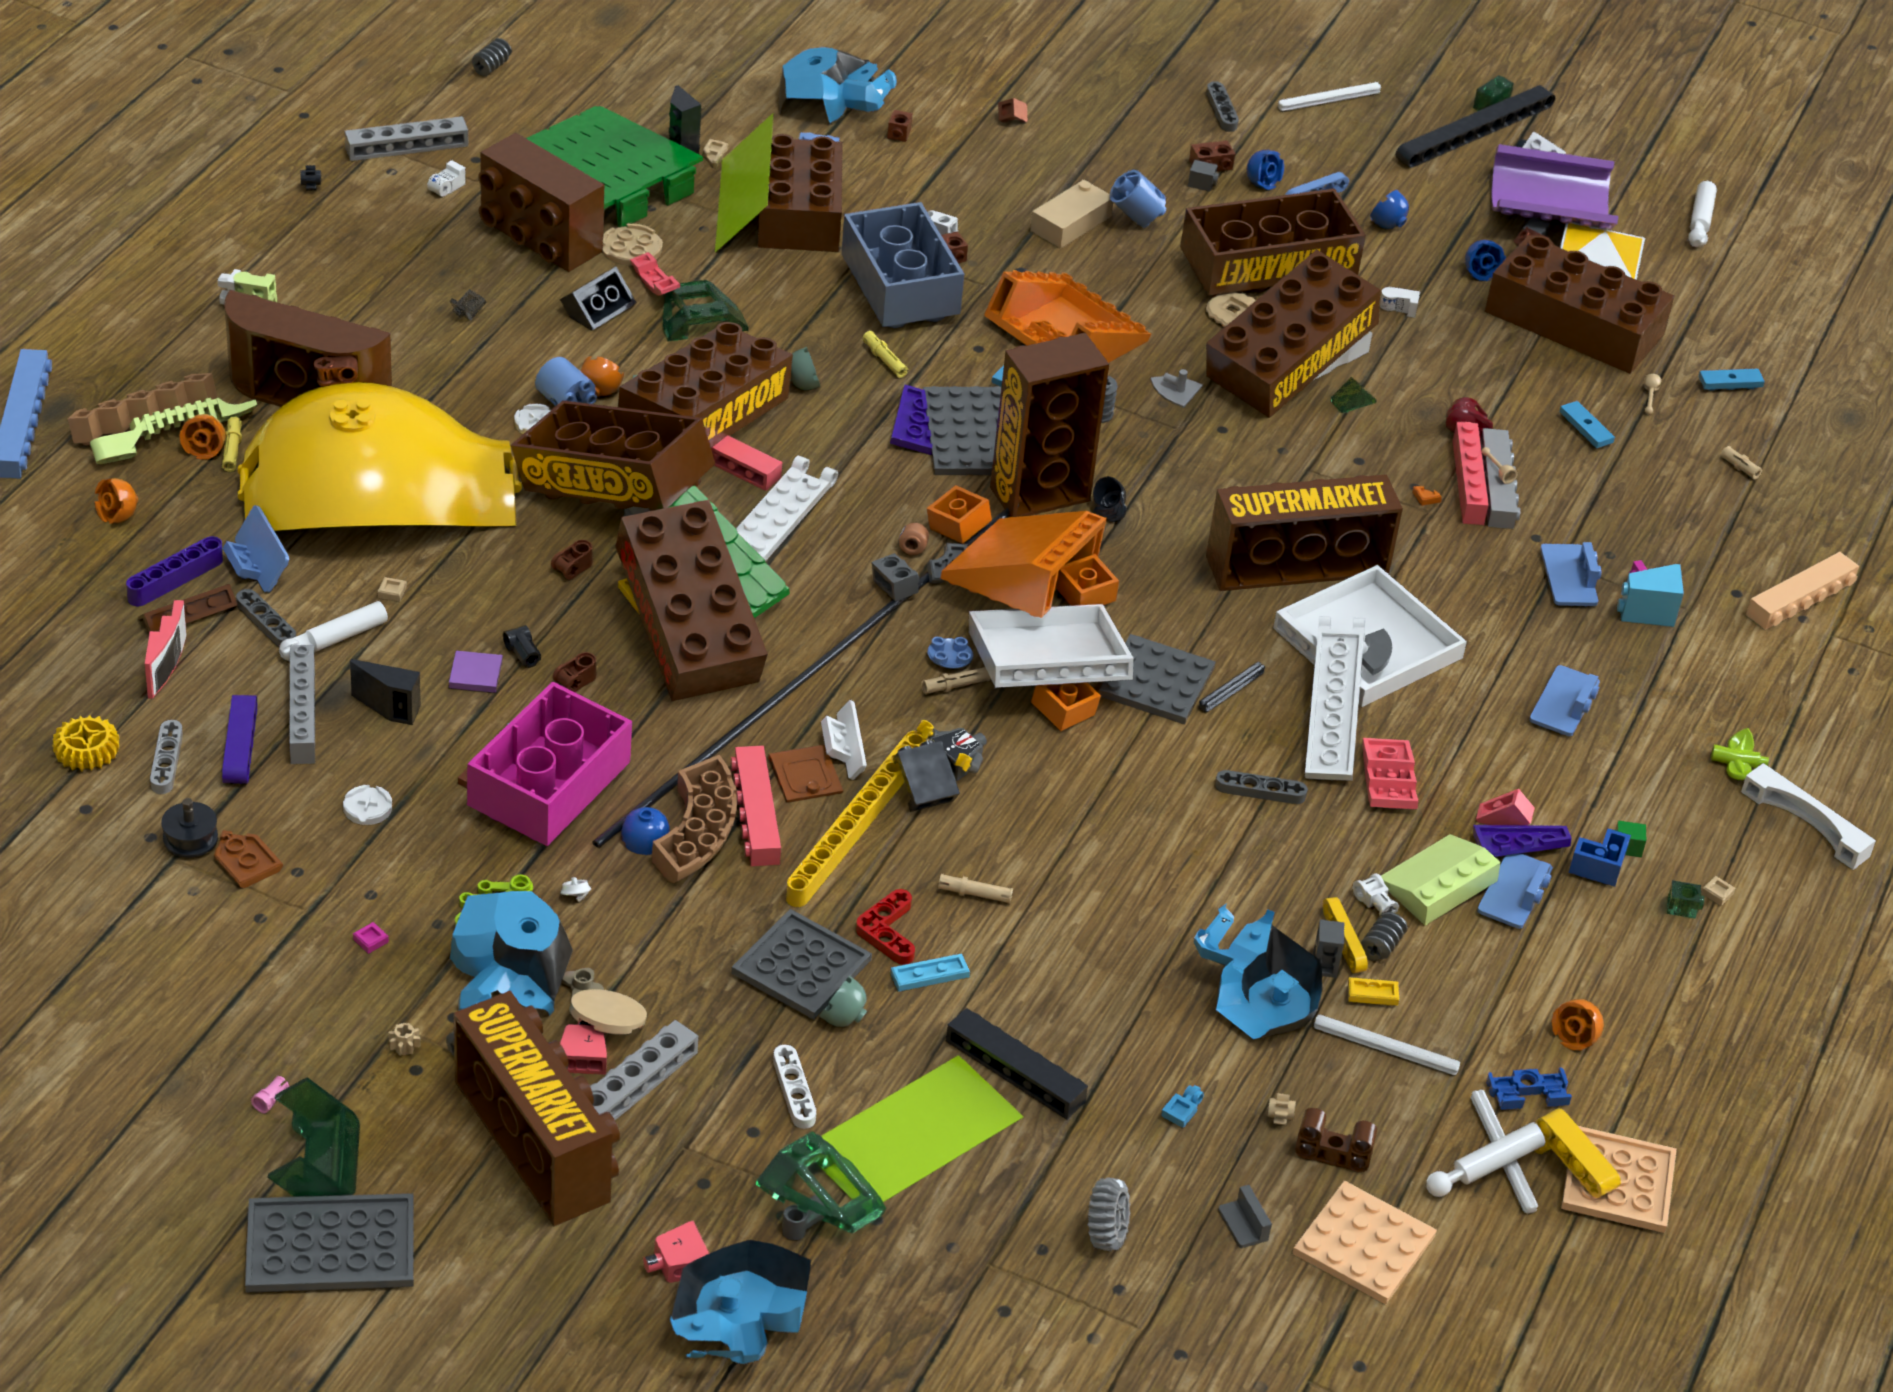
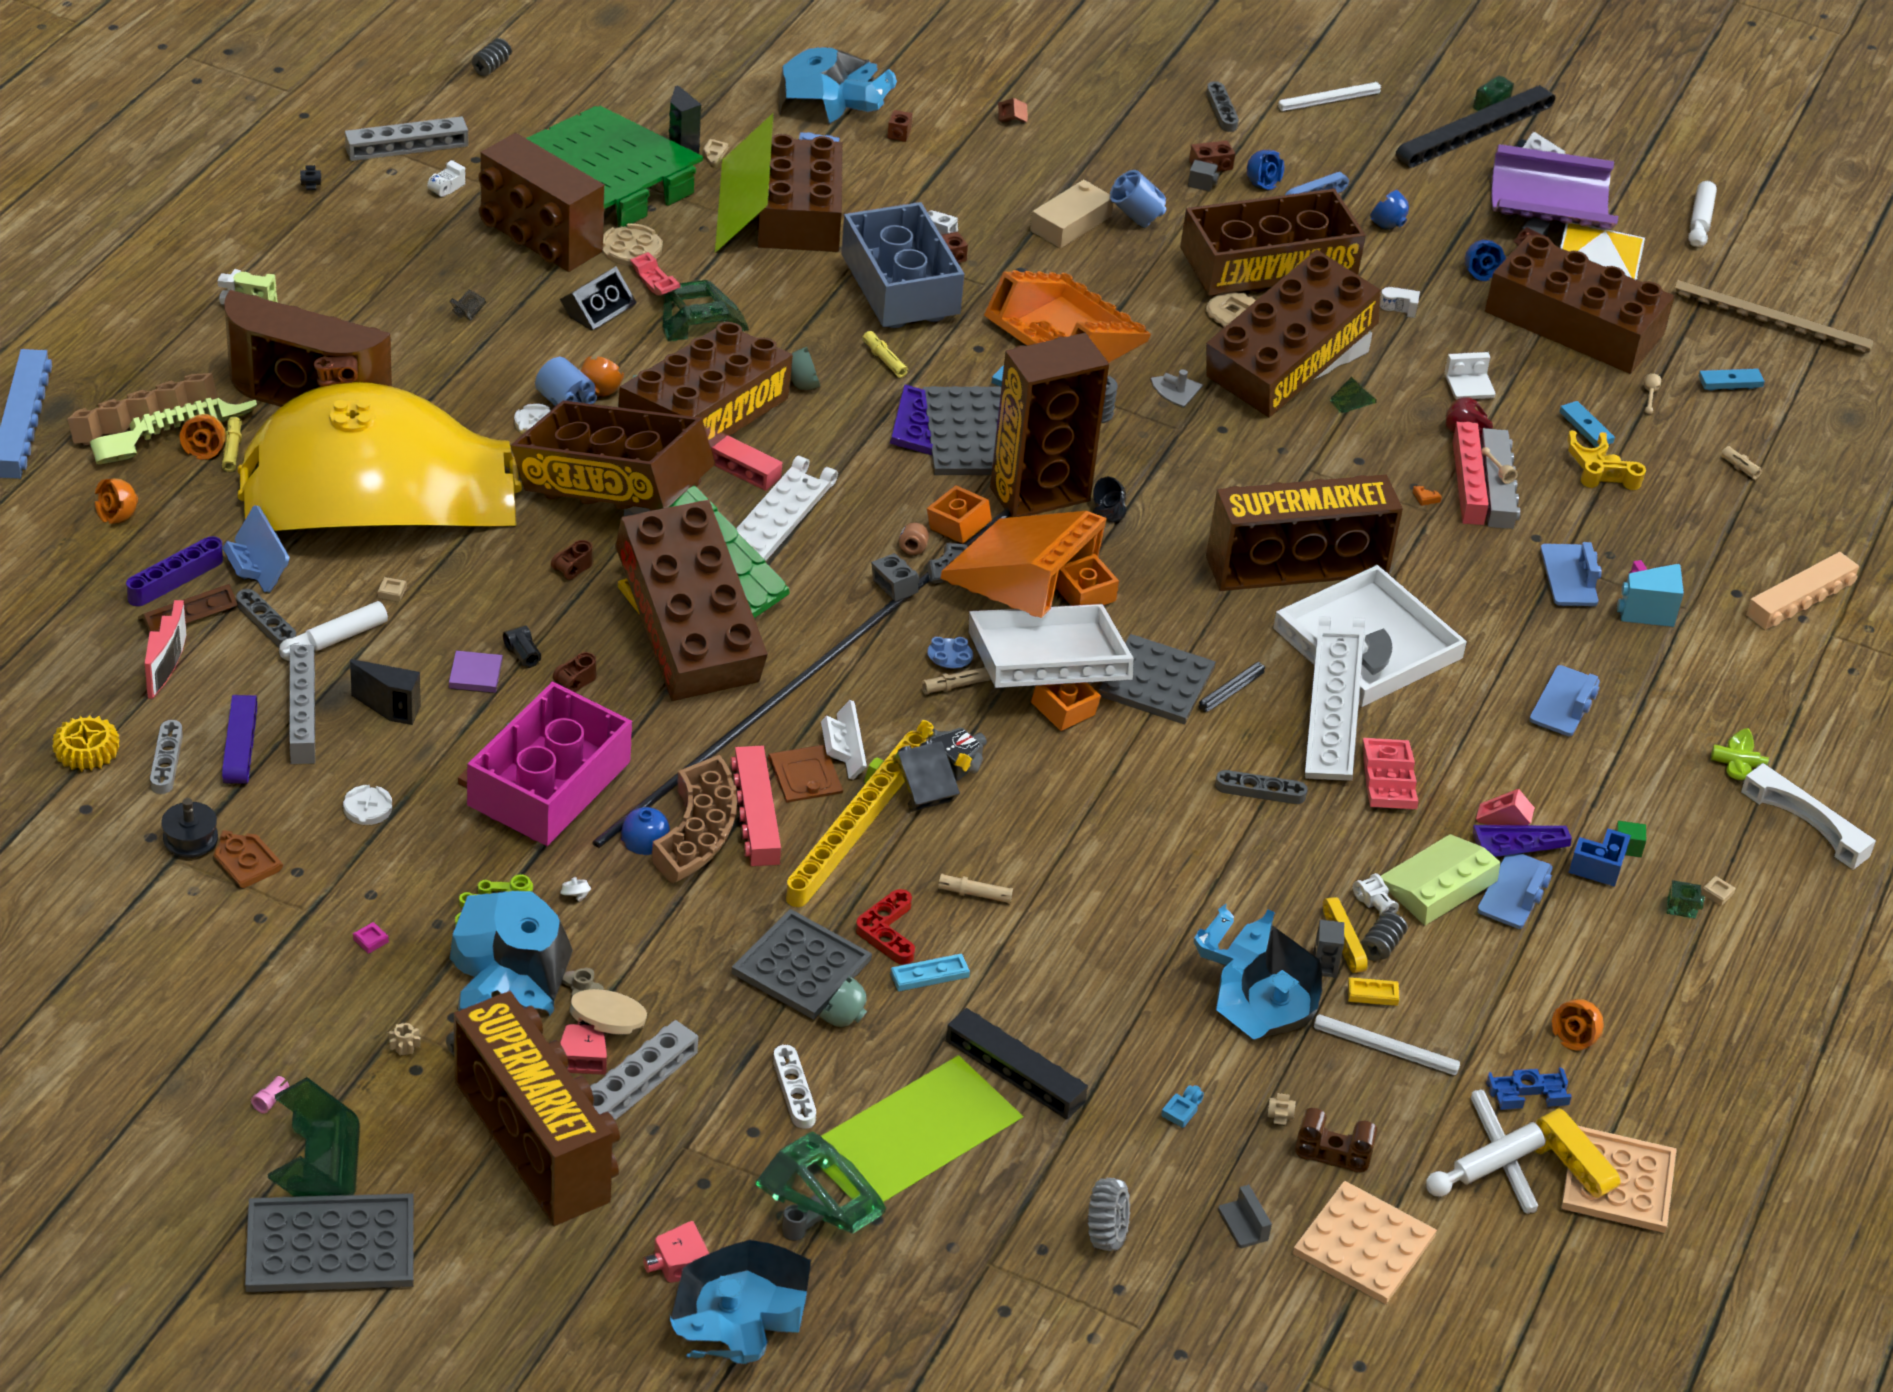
none -> lime tile [864,757,884,783]
none -> white bracket [1444,352,1495,400]
none -> yellow piece [1567,430,1646,490]
none -> tan plate [1675,280,1873,353]

